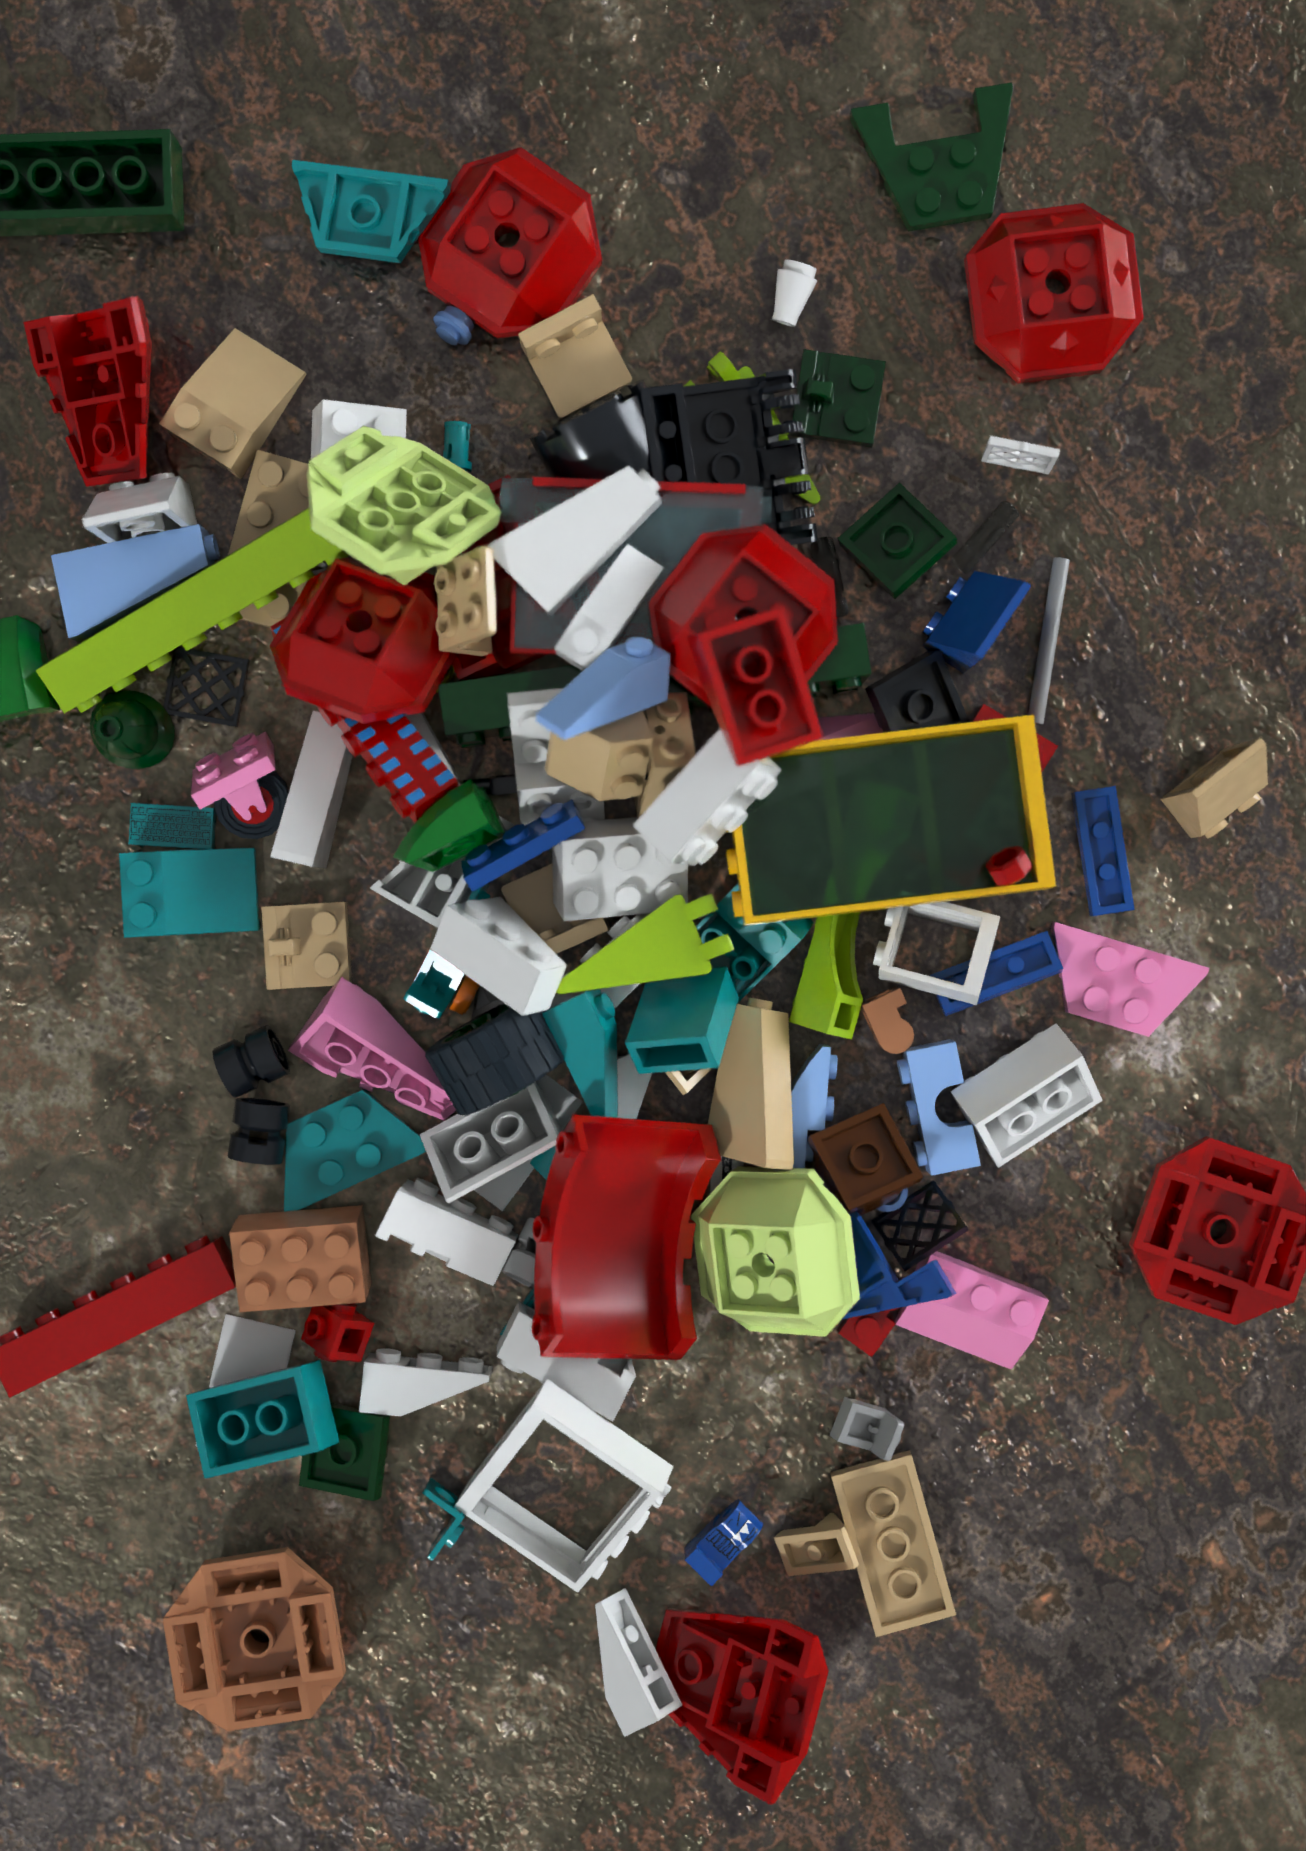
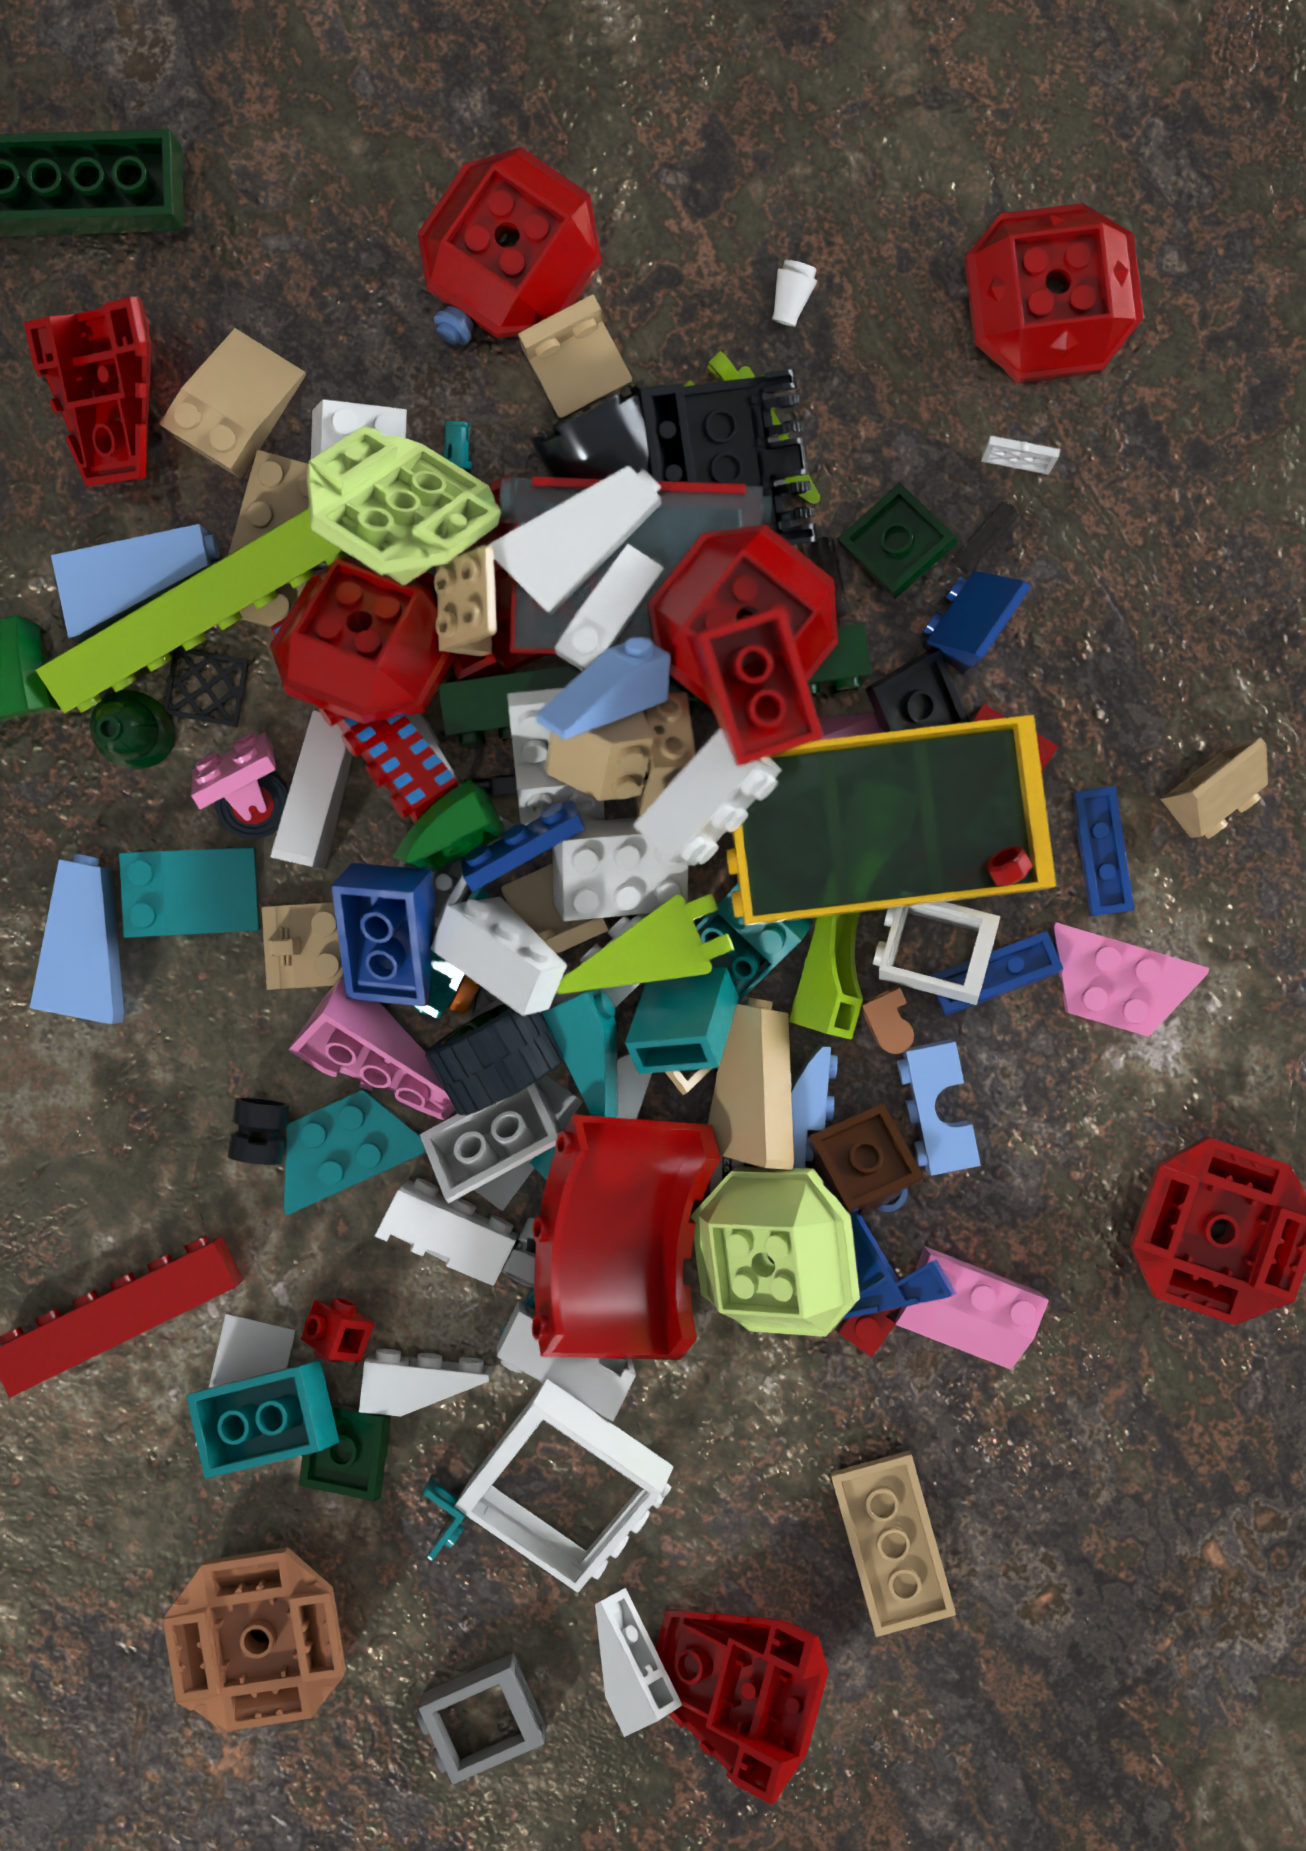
white slope [82,473,197,543] -> none
teal tile [128,803,217,849] -> none
black wheel [212,1025,290,1098] -> none
nougat brick [229,1205,372,1312] -> none
teal wing [292,160,452,263] -> none
blue leg [684,1499,763,1587] -> none
tan slope [774,1513,859,1576] -> none
dark green hinge [790,349,886,448] -> none
light grey bracket [830,1397,904,1461] -> none
dark green wing [850,82,1013,232] -> none
black window [872,1180,969,1272] -> none
white slope [951,1023,1103,1168] -> none
light grey bar [1028,557,1070,725] -> none
none -> light blue slope [30,853,124,1024]
none -> blue slope [331,863,436,1007]
none -> light grey window [416,1653,547,1785]

